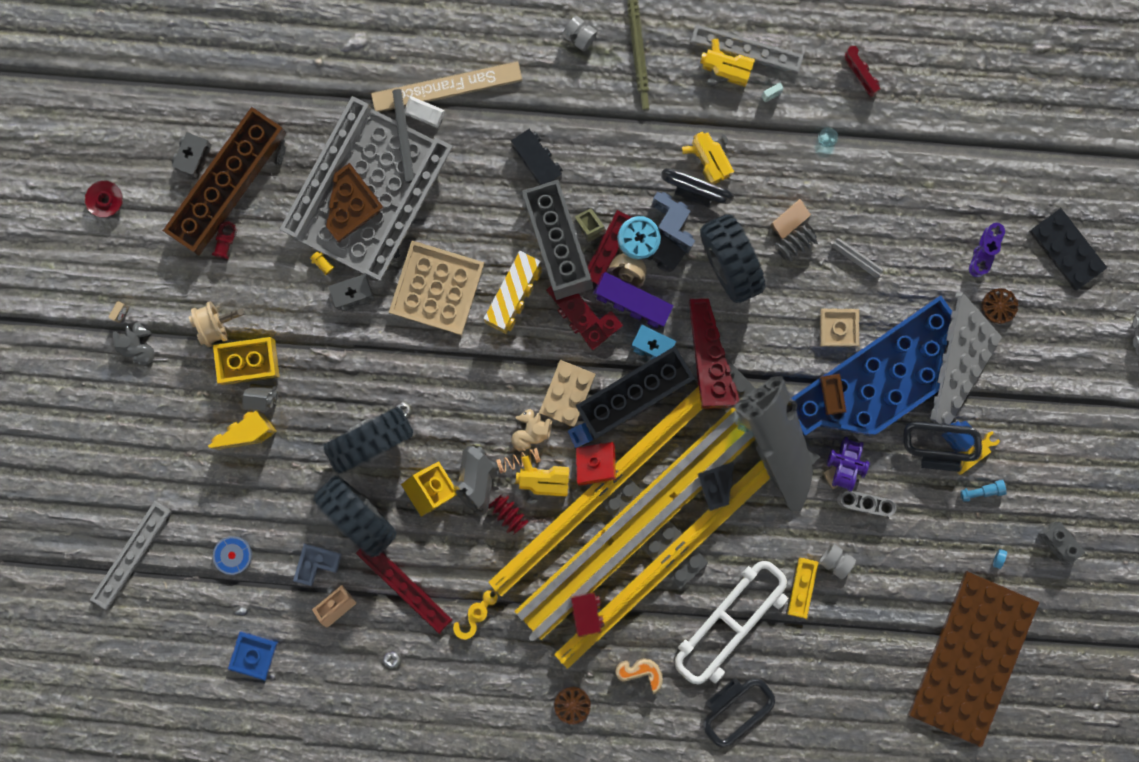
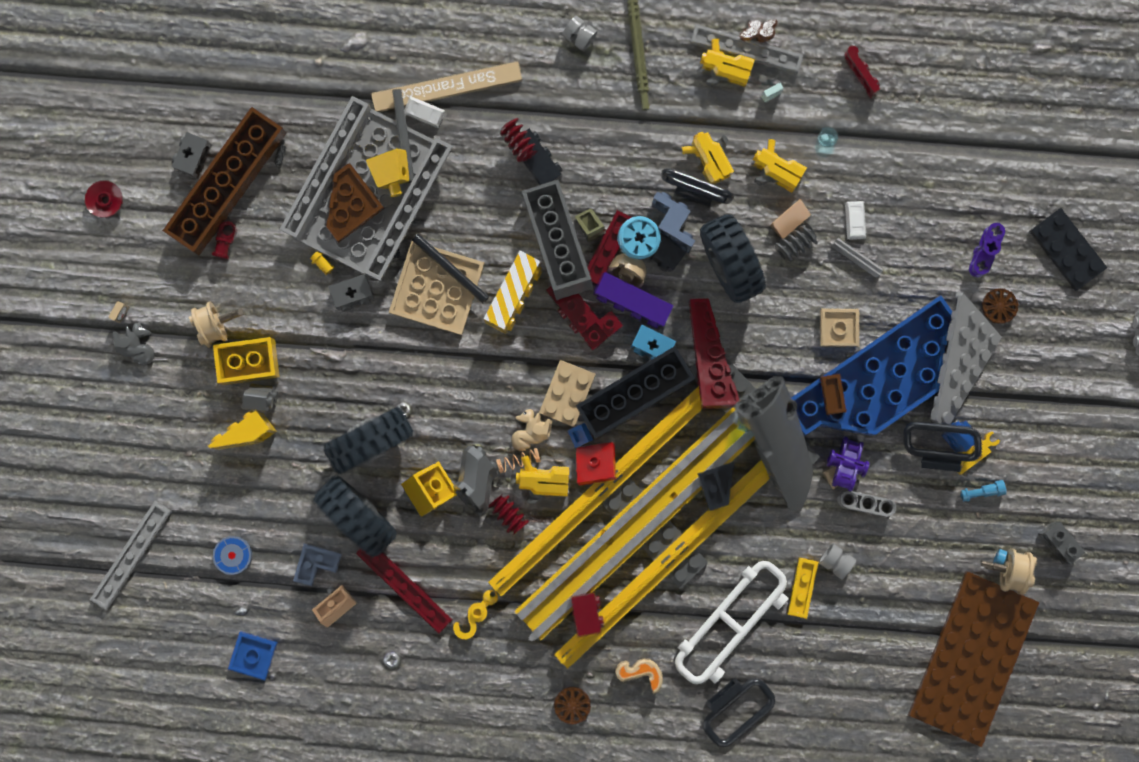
none -> yellow torso [366,148,409,197]
none -> black piece [412,234,489,304]
none -> dark red piece [500,118,538,162]
none -> animal [740,19,778,43]
none -> yellow piece [752,139,807,193]
none -> white tile [845,201,866,240]
none -> tan wheel [980,548,1037,595]

